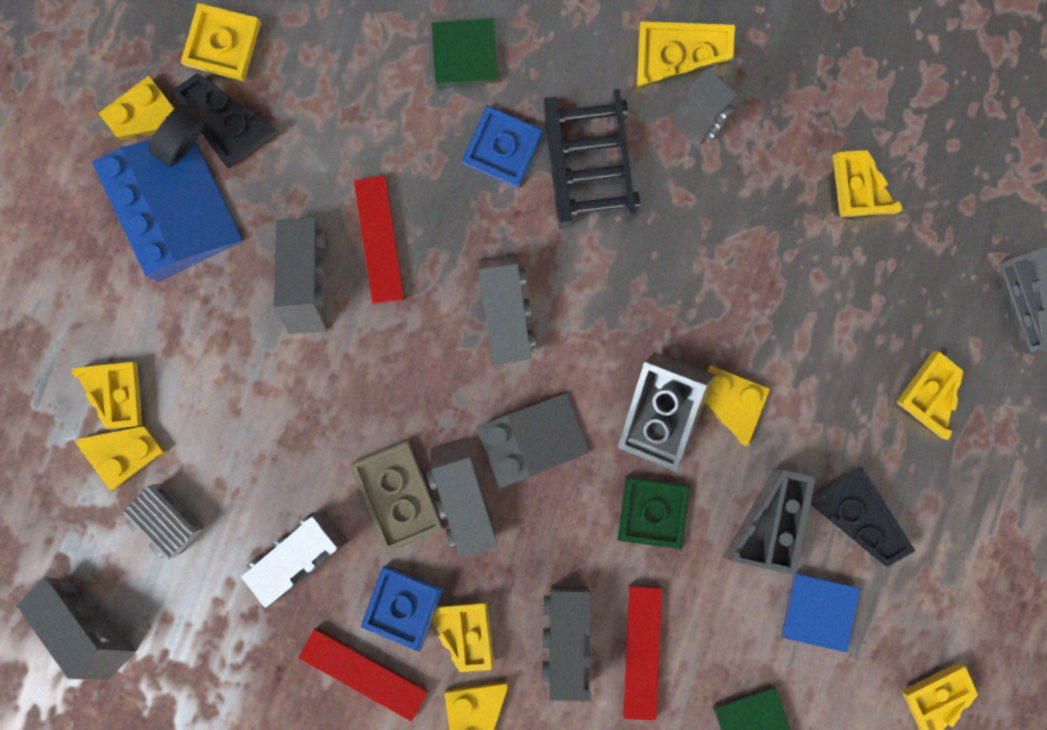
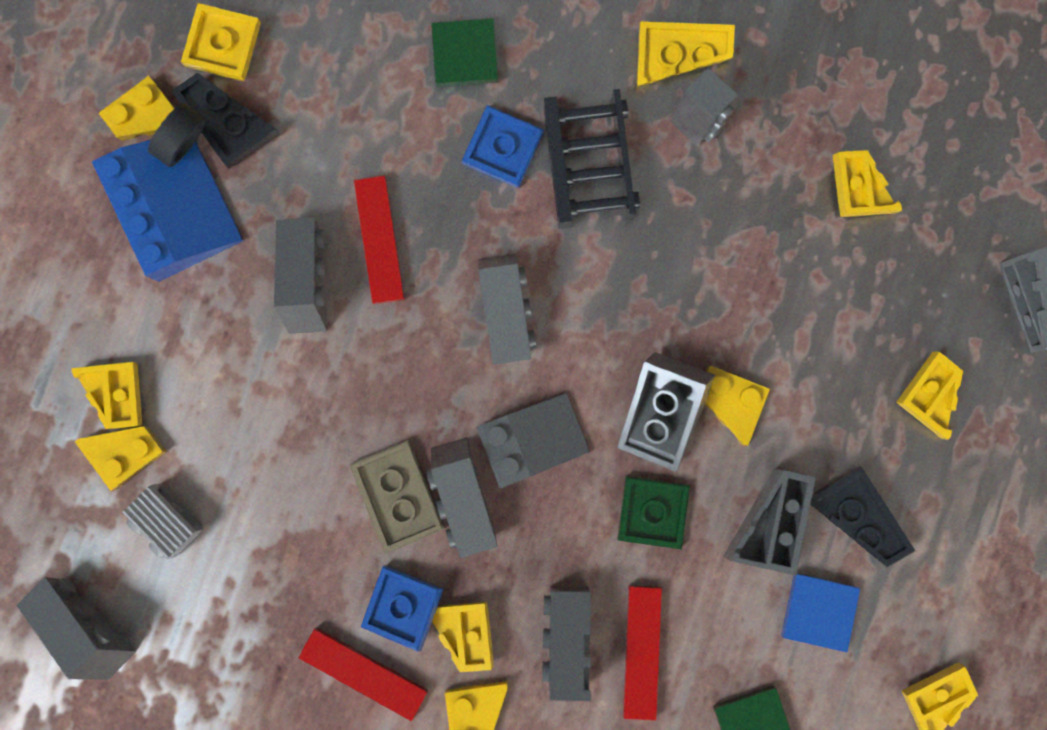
wedge [241,512,348,608] -> none

